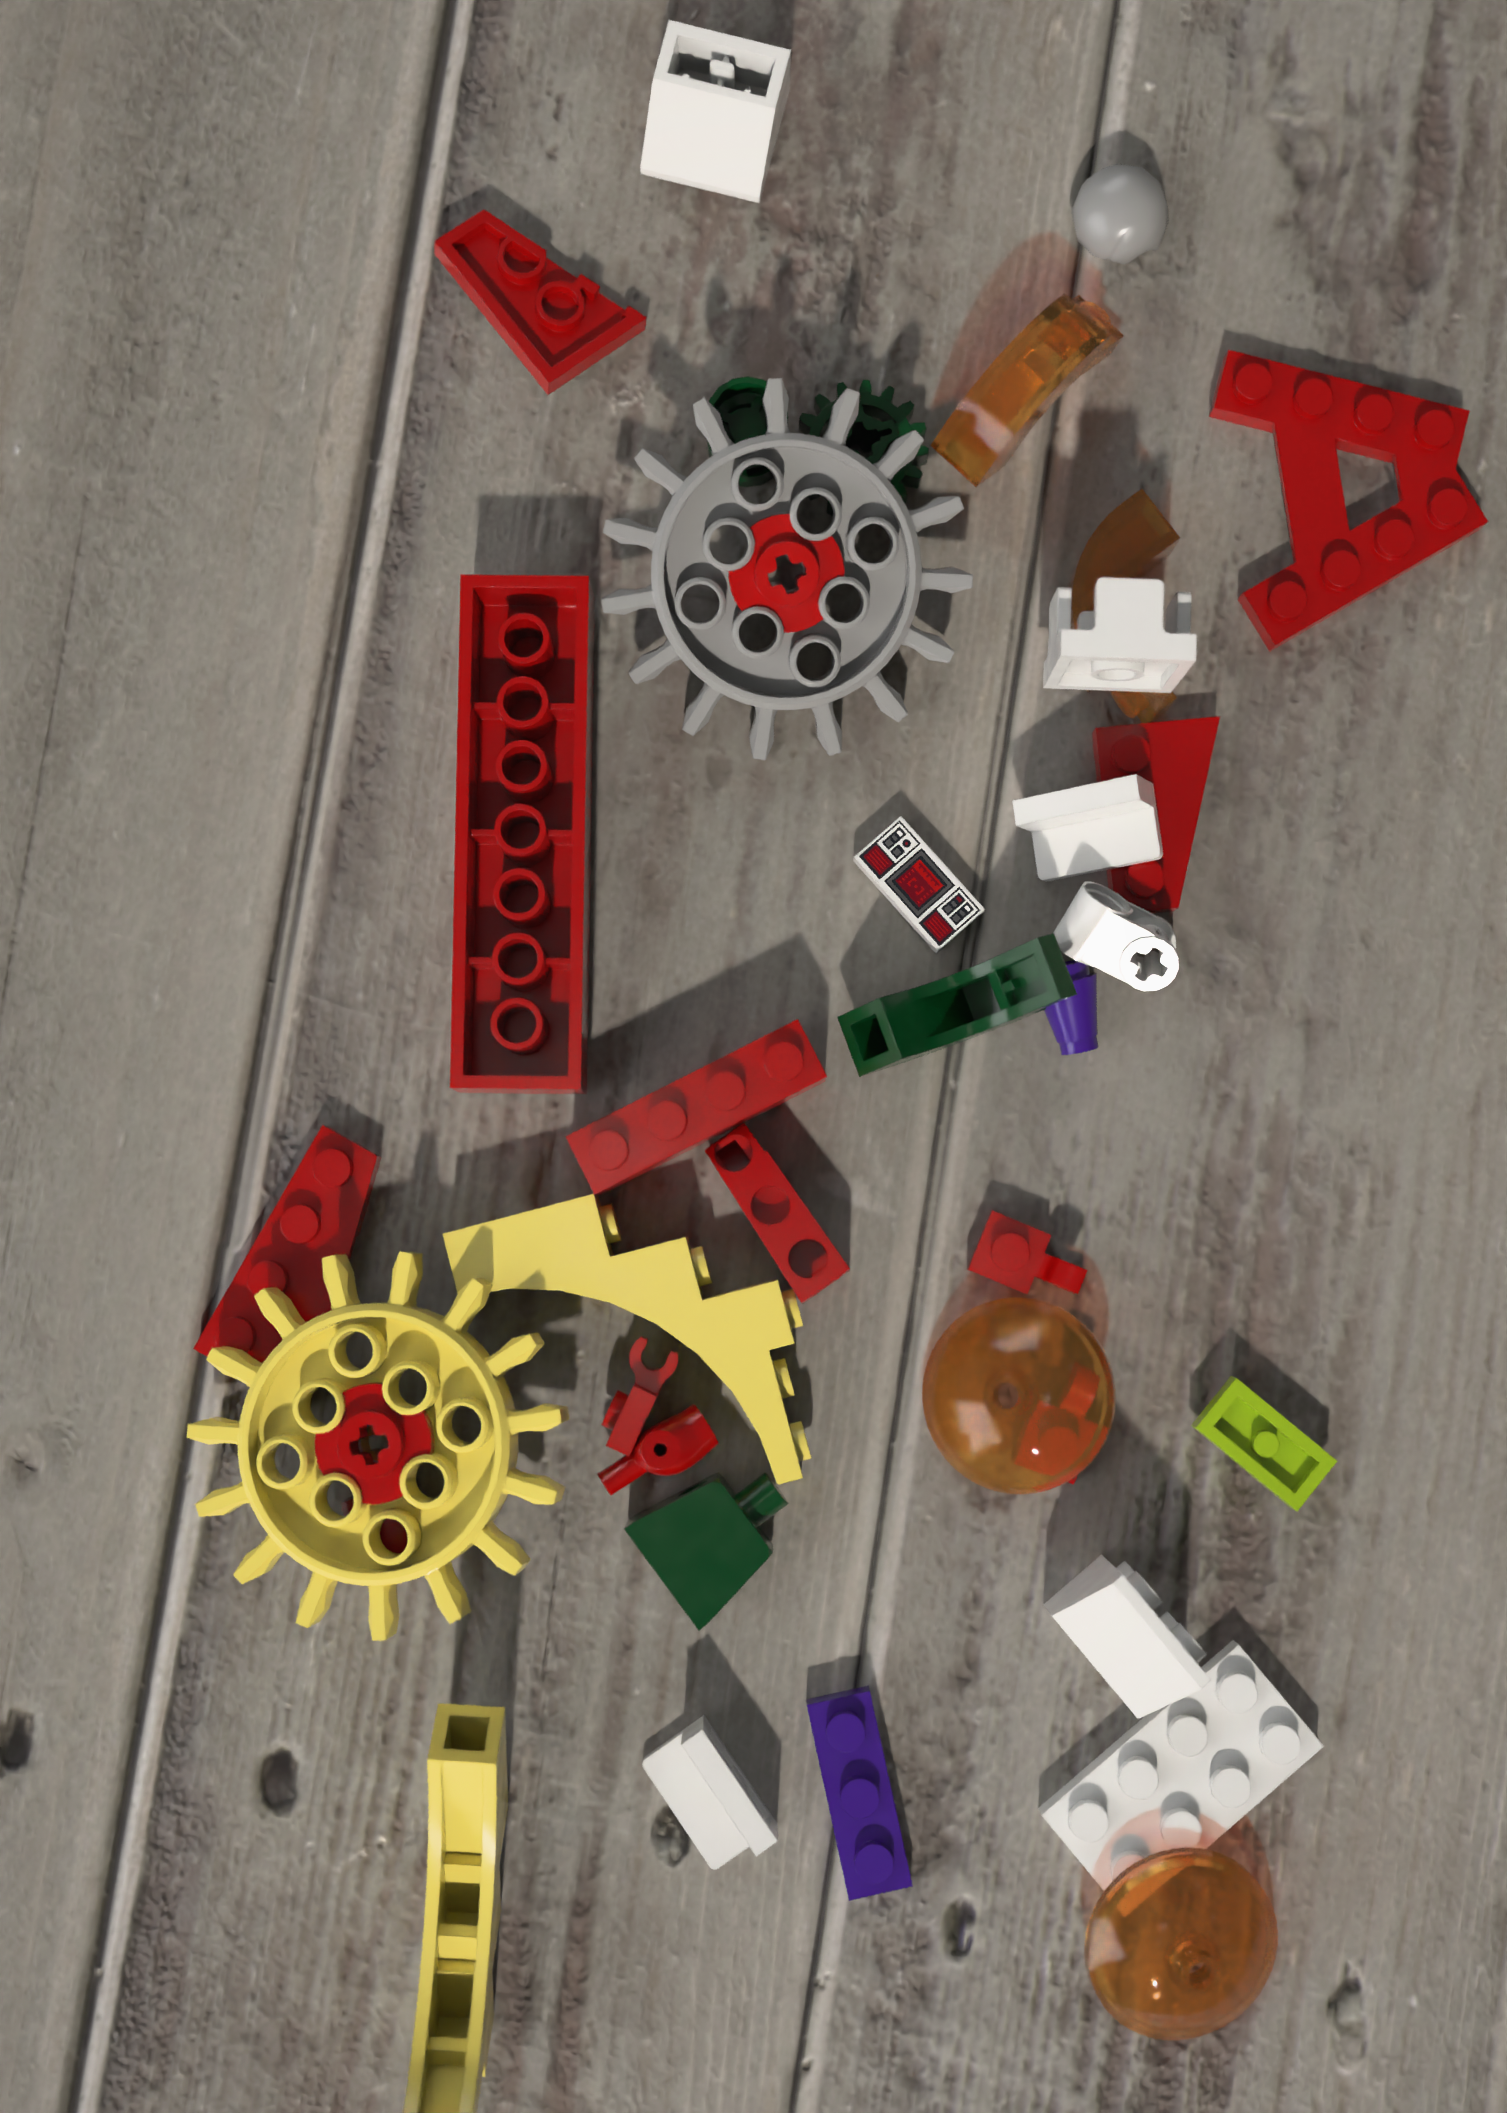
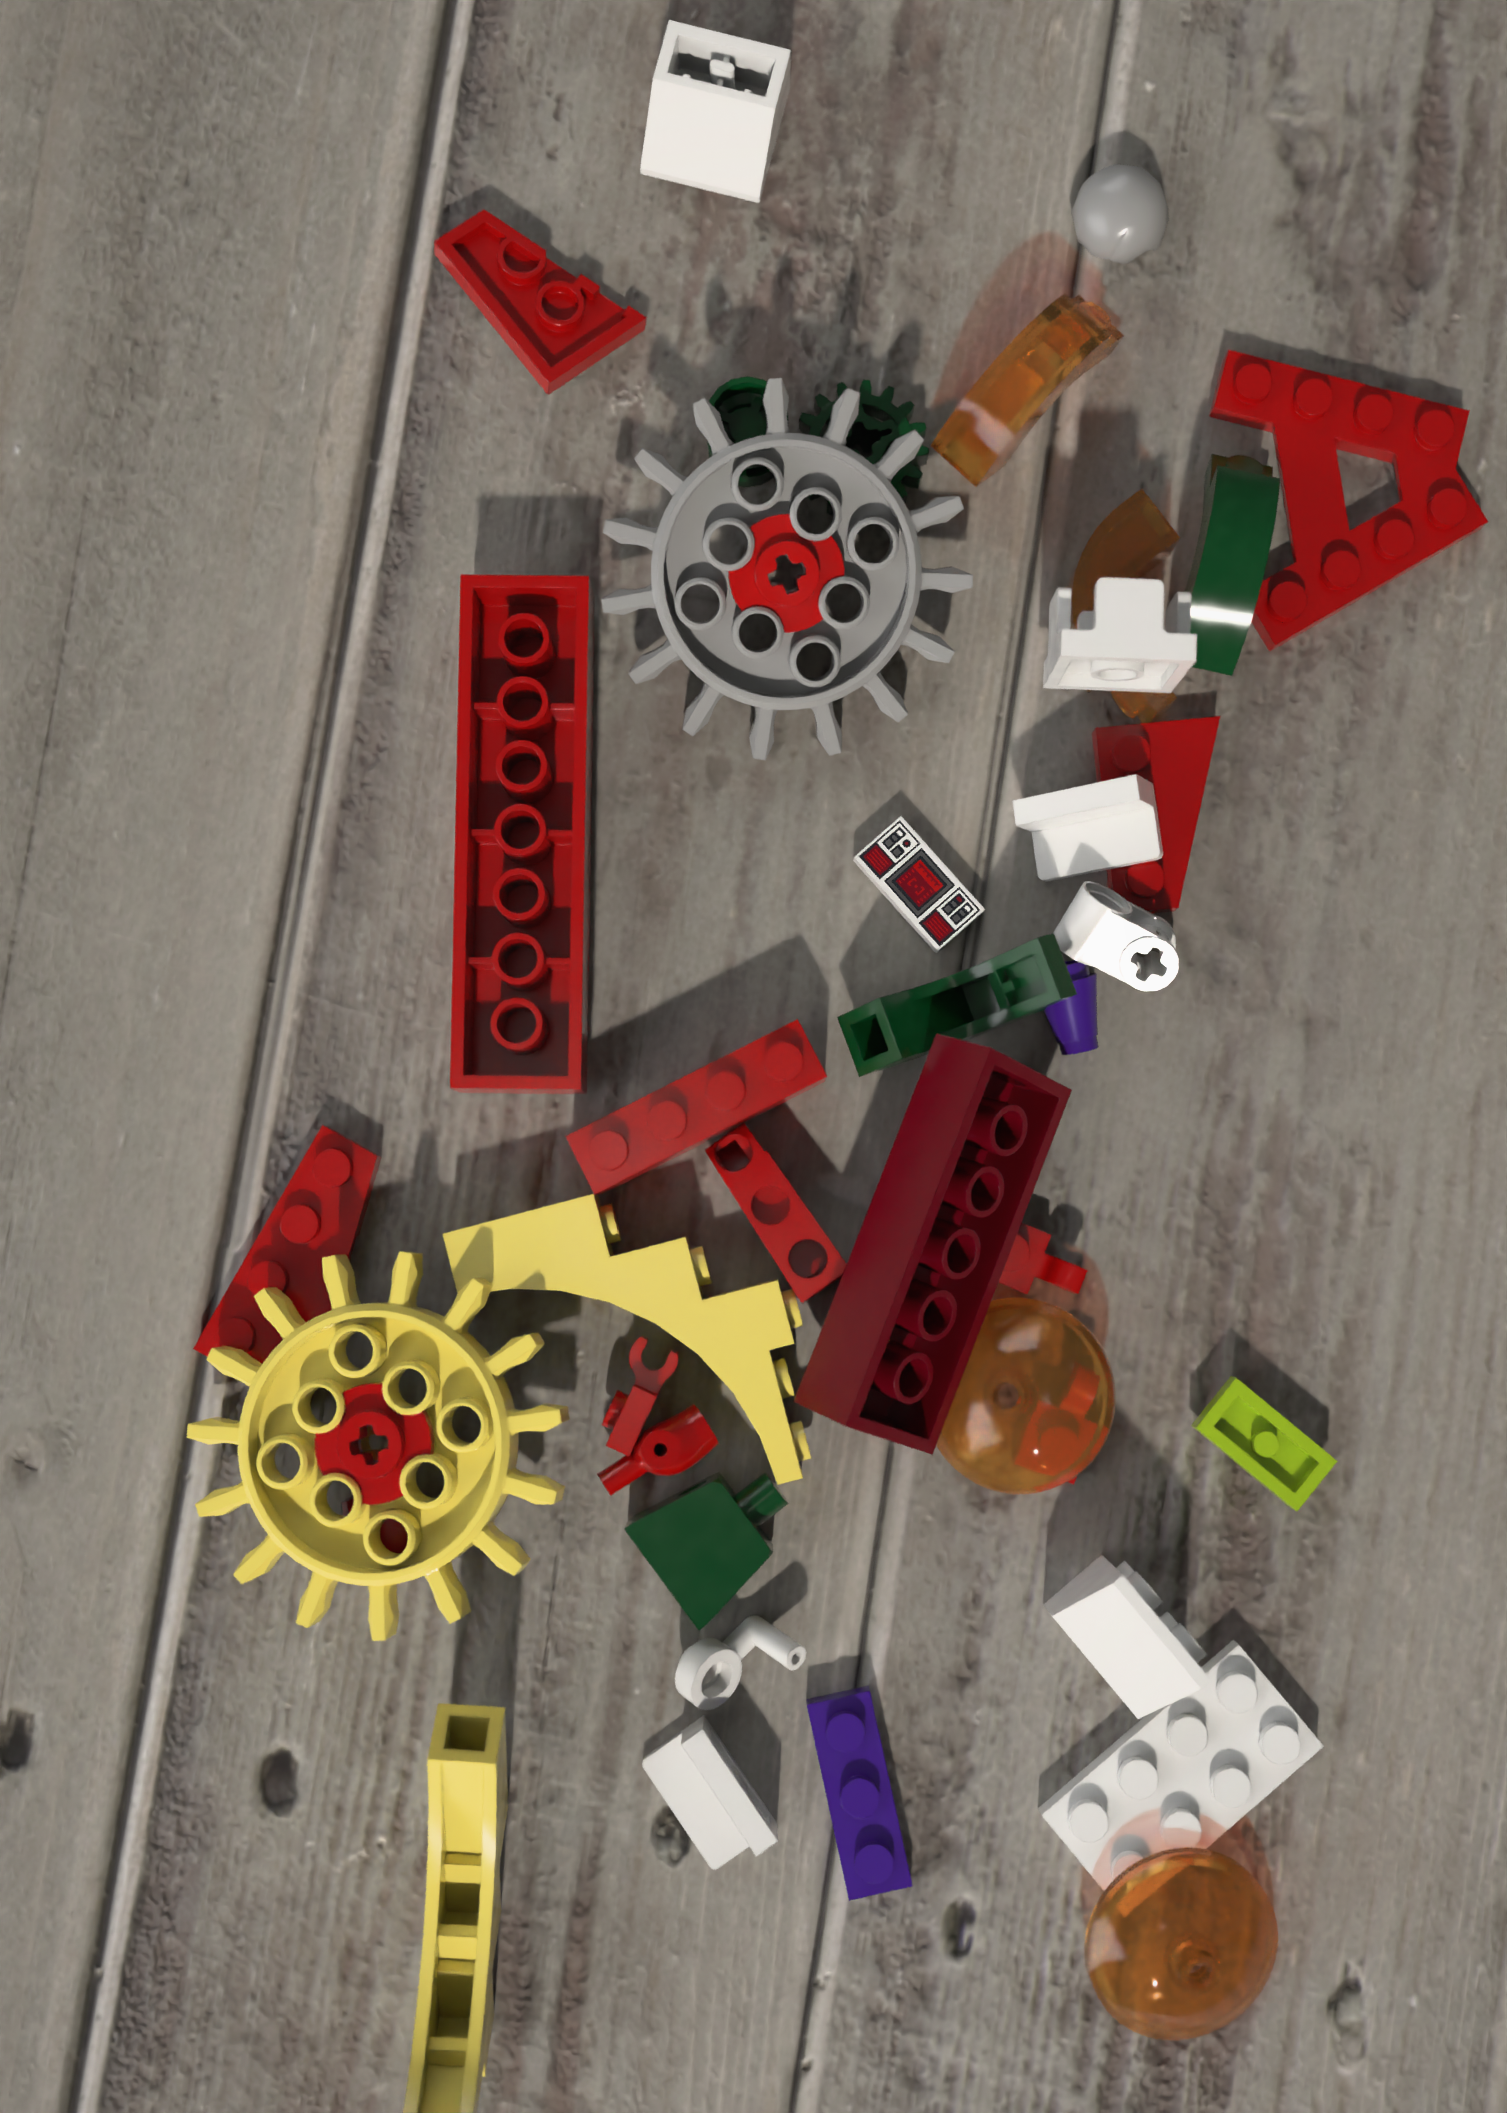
none -> white plate [675,1615,806,1710]
none -> dark red brick [793,1033,1072,1455]
none -> dark green arch [1184,454,1280,676]

